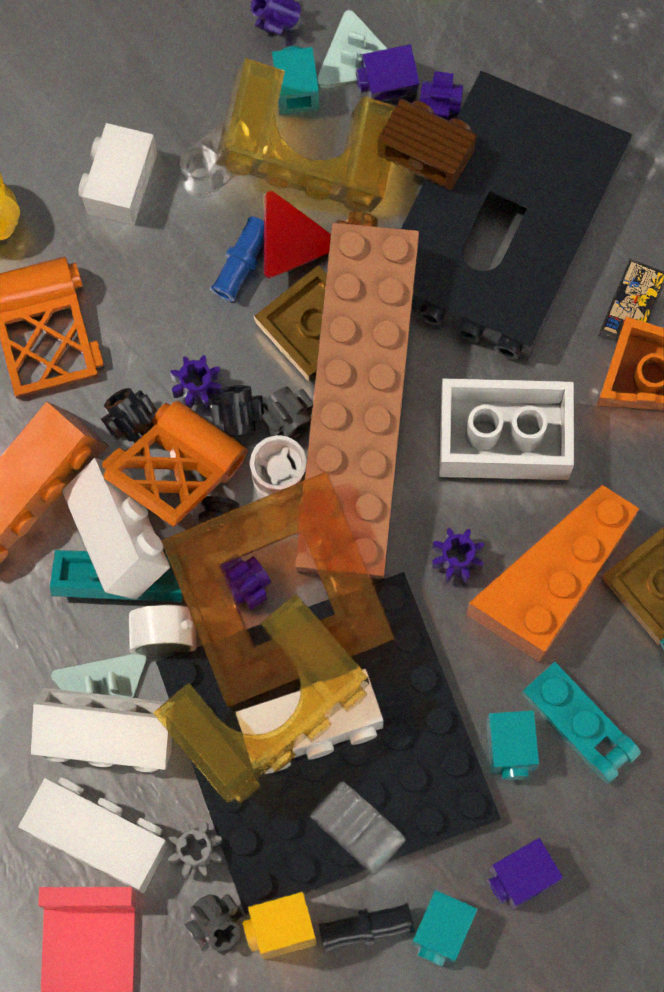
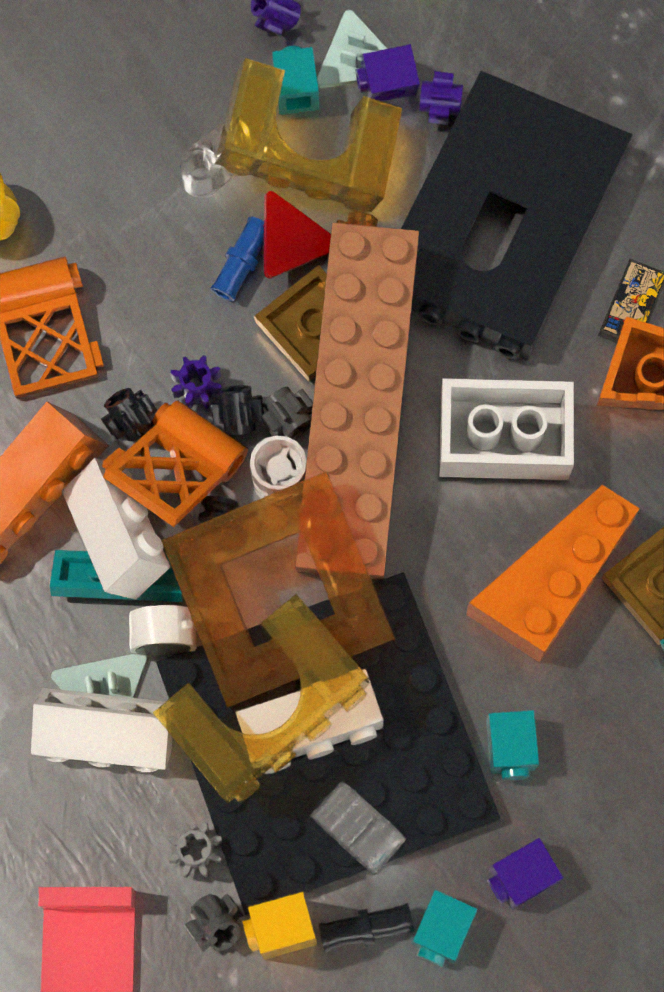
white brick [18,777,169,894] -> none
white brick [78,123,157,225] -> none
dark purple gear [217,553,272,610] -> none
reddish brown brick [377,98,477,190] -> none
dark purple gear [431,528,484,583] -> none
teal plate [521,662,641,784] -> none

